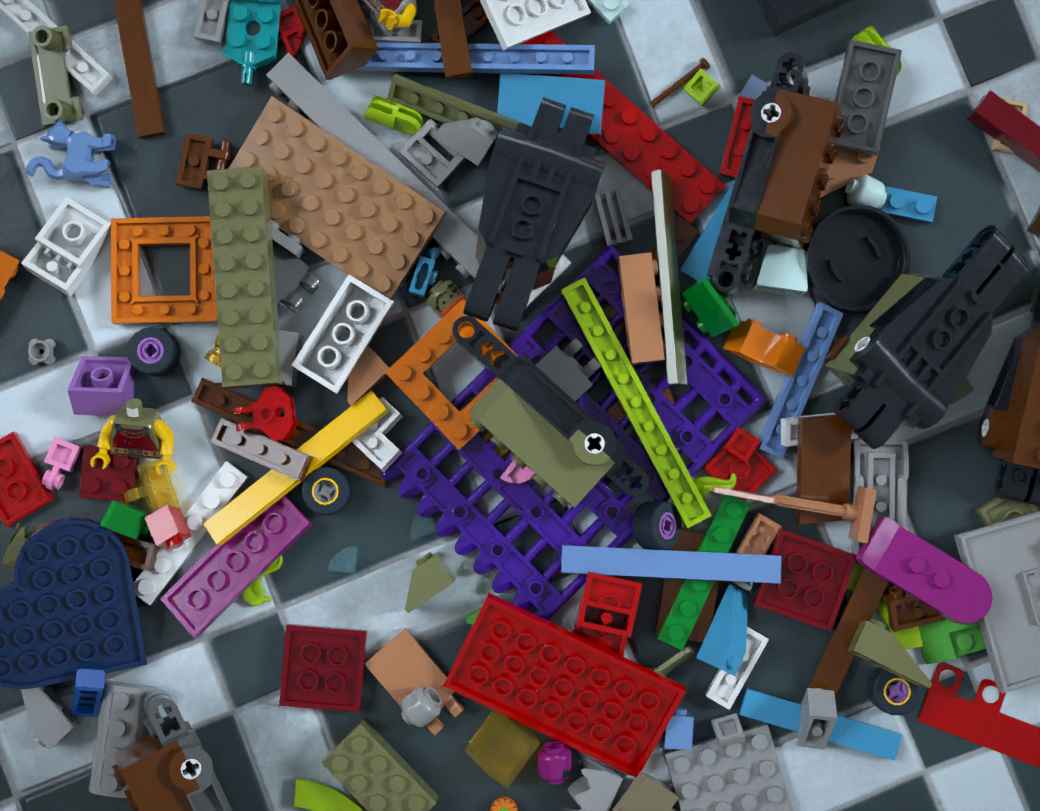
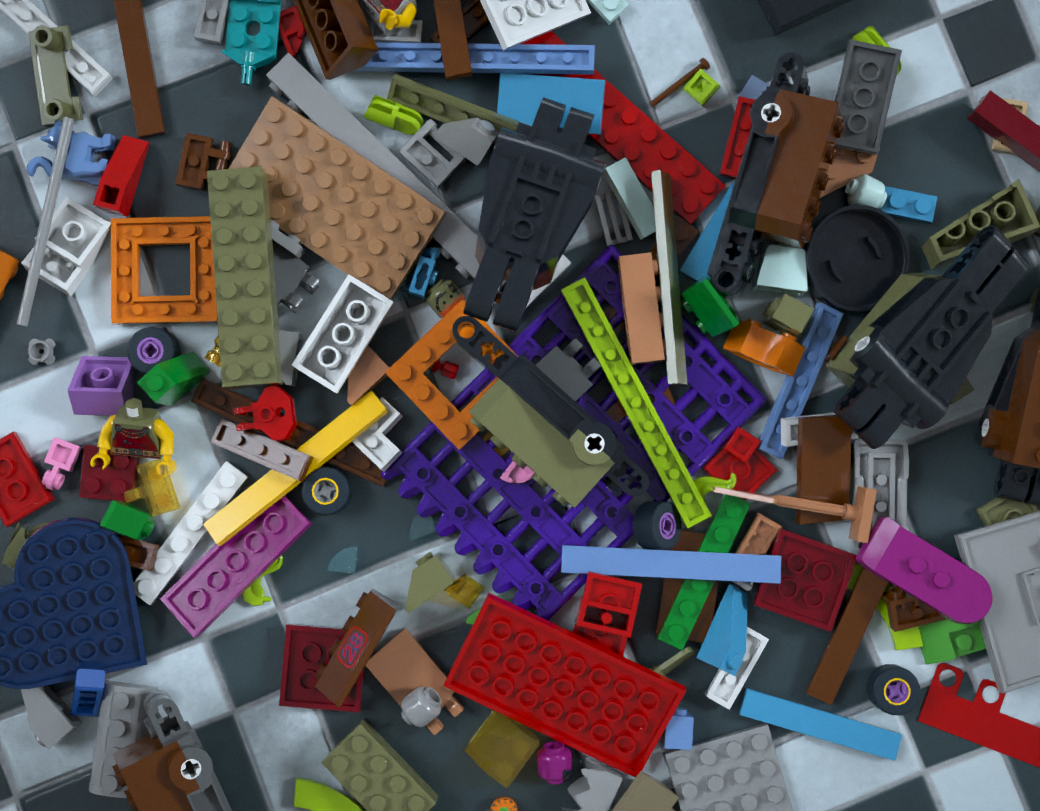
brick [144,505,191,550] -> none
light grey tile [711,713,746,748] -> none
light grey slope [797,688,837,750] -> none
olive slope [847,619,932,688] -> none
none -> light grey piece [17,117,75,327]
none -> red slope [93,135,150,218]
none -> green slope [137,351,211,406]
none -> reddish brown slope [315,589,400,707]
none -> red piece [431,359,459,380]
none -> clear yellow slope [444,573,485,609]
none -> light aqua tile [603,157,656,240]
none -> olive brick [763,294,814,336]
none -> olive wedge [922,179,1040,271]

